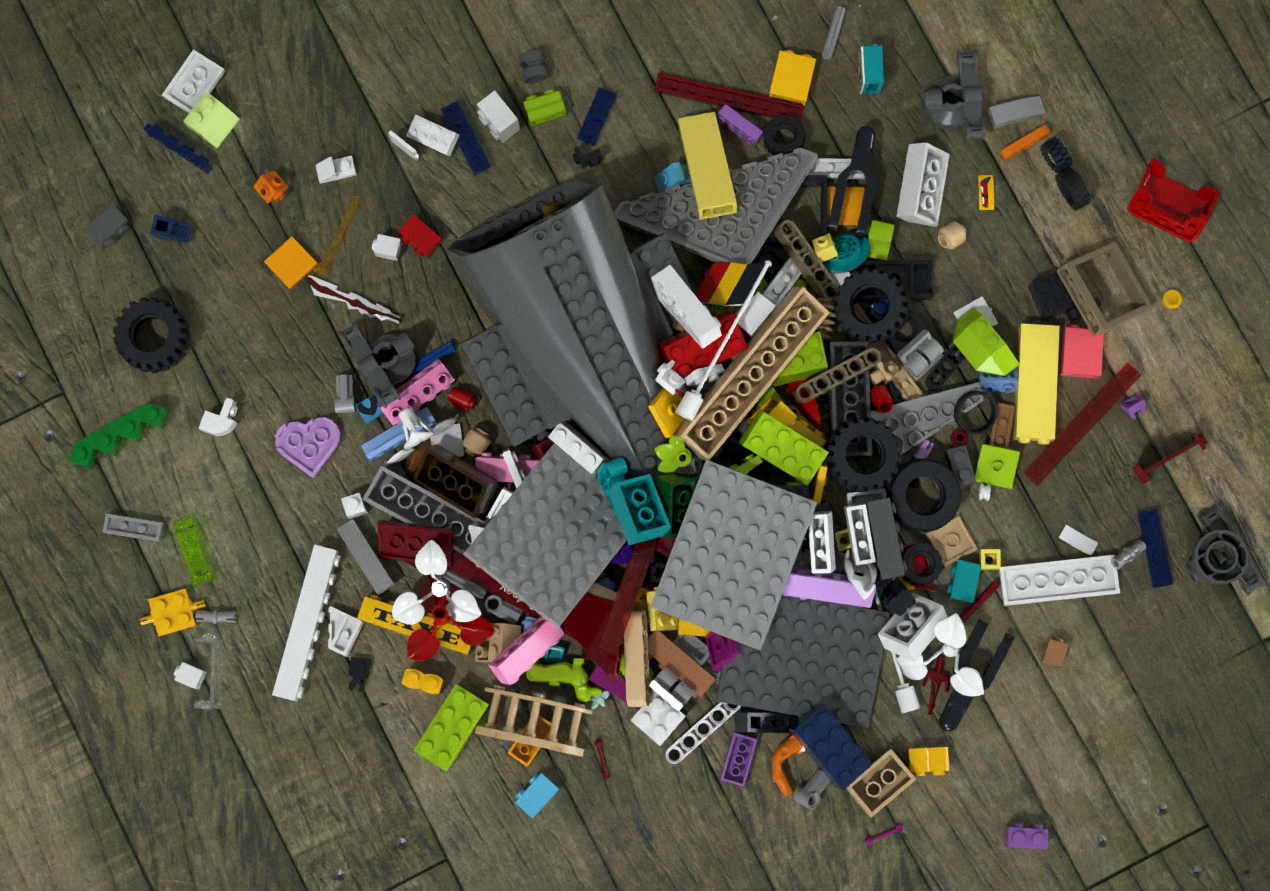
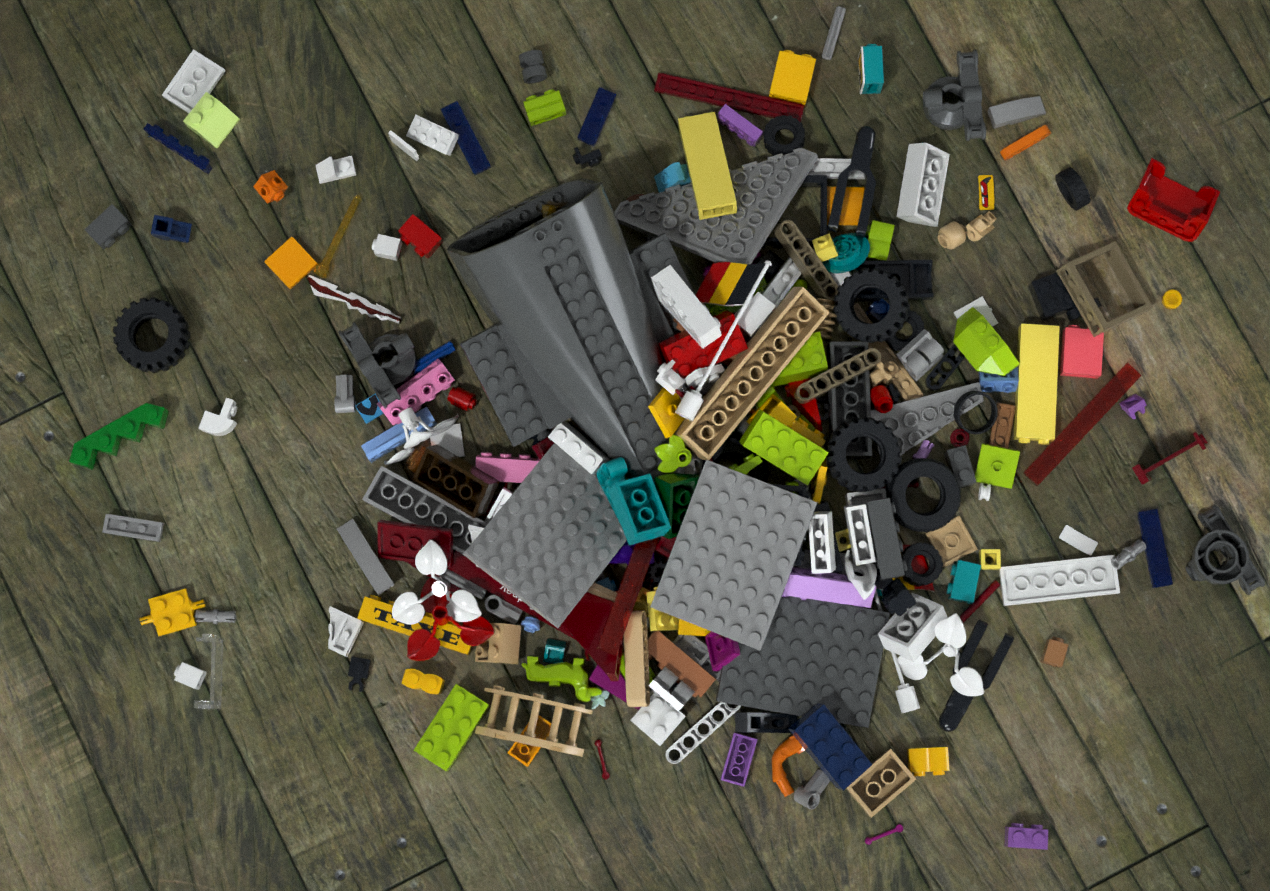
clear neon green plate [173,516,213,588] -> none
white brick [272,545,341,702] -> none
lavender plate [275,417,341,478] -> none
white brick [341,493,368,519] -> none
tan head [462,428,491,457] -> none
white brick [477,90,520,143] -> none
bright pink brick [488,616,564,685] -> none
white hinge [502,448,525,488] -> none
medium azure brick [515,773,559,818] -> none
dark red piece [922,657,950,715] -> none
black bush [1040,137,1073,173] -> none
none -> tan hips [966,211,997,241]

